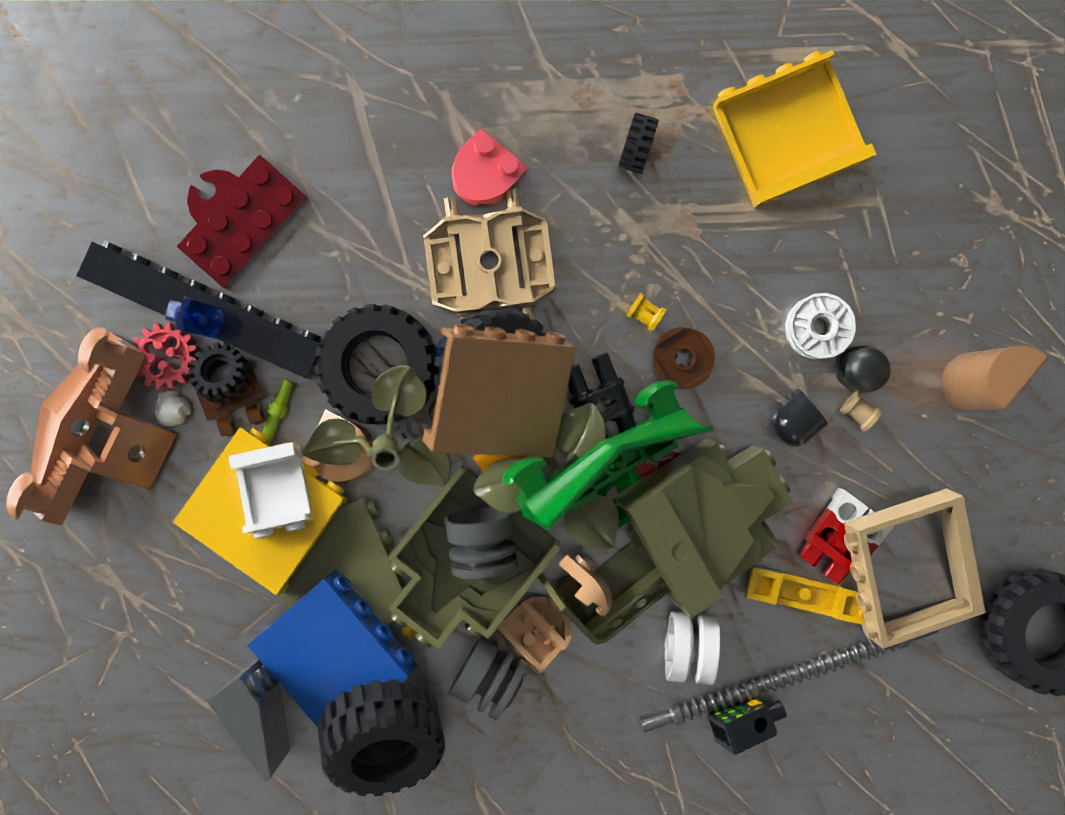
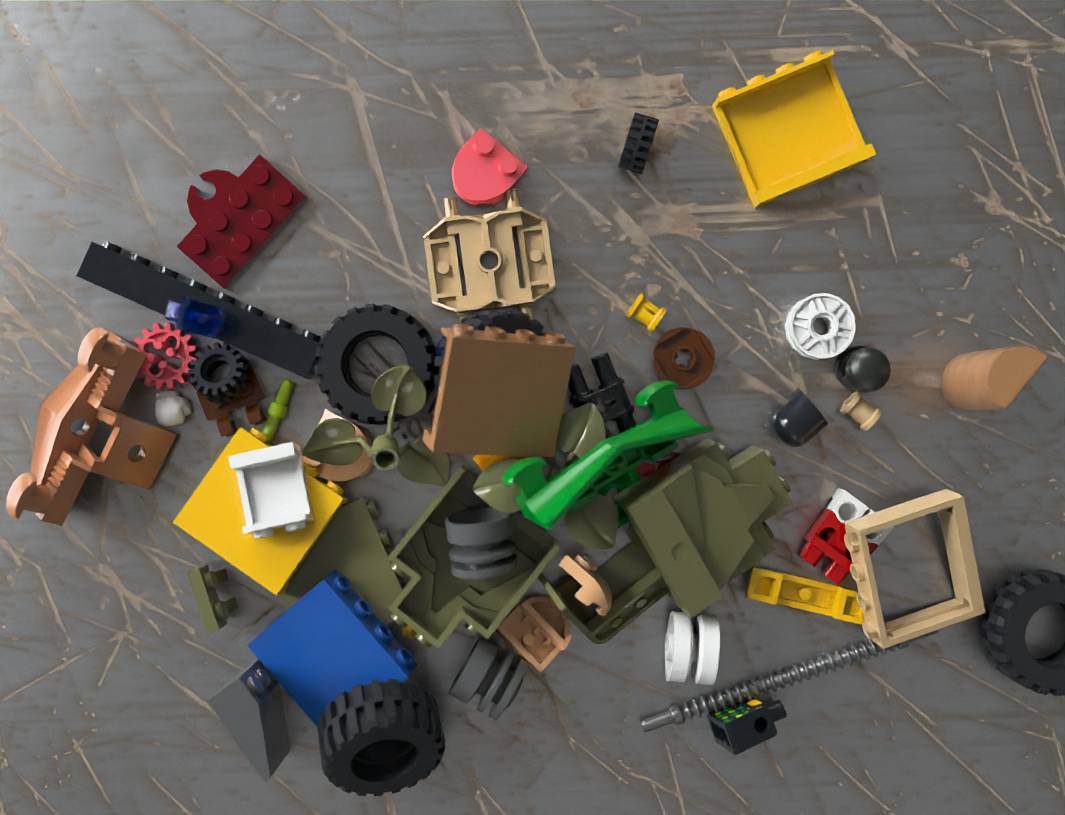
none -> olive plate [187,565,239,634]

